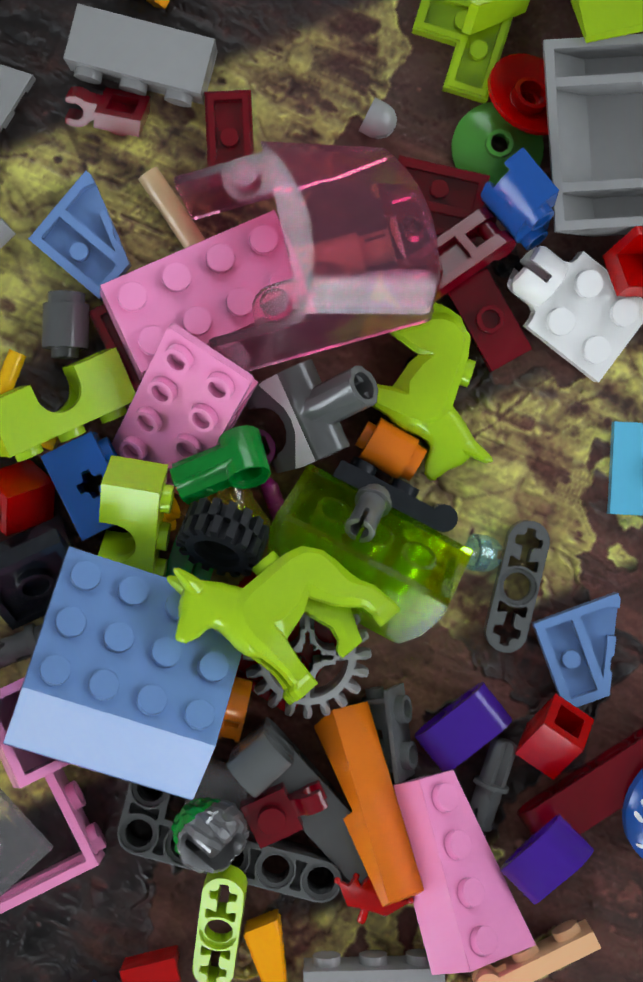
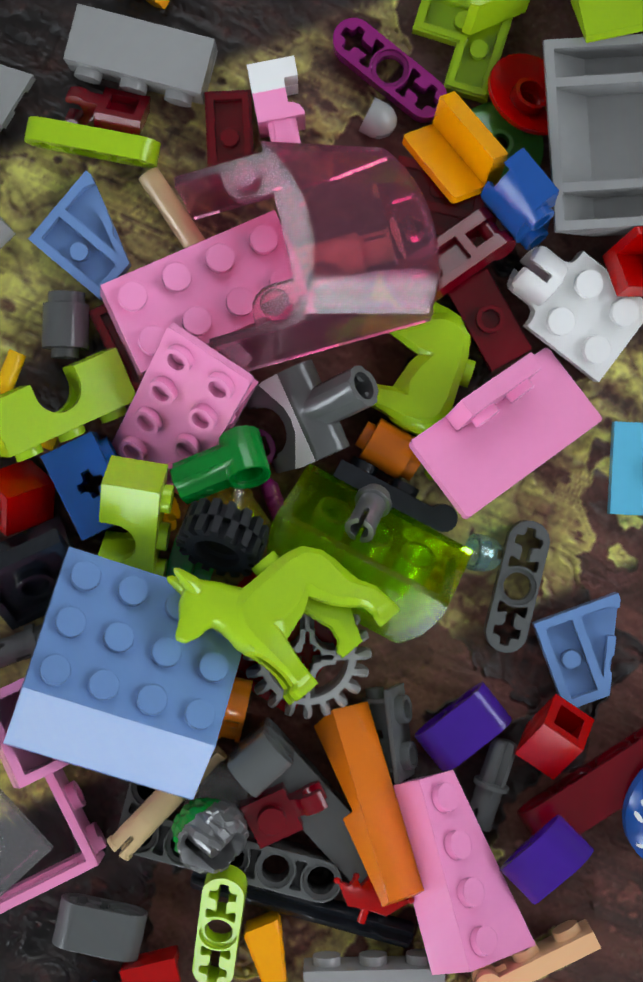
none -> lime beam [24,116,161,168]
none -> dark grey beam [52,893,148,962]
none -> tan pin [107,745,227,861]
none -> black axle [190,871,414,948]
none -> hips [247,55,305,160]
none -> magenta beam [333,18,447,123]
none -> light orange panel [402,91,509,204]
none -> bright pink bracket [409,348,602,519]

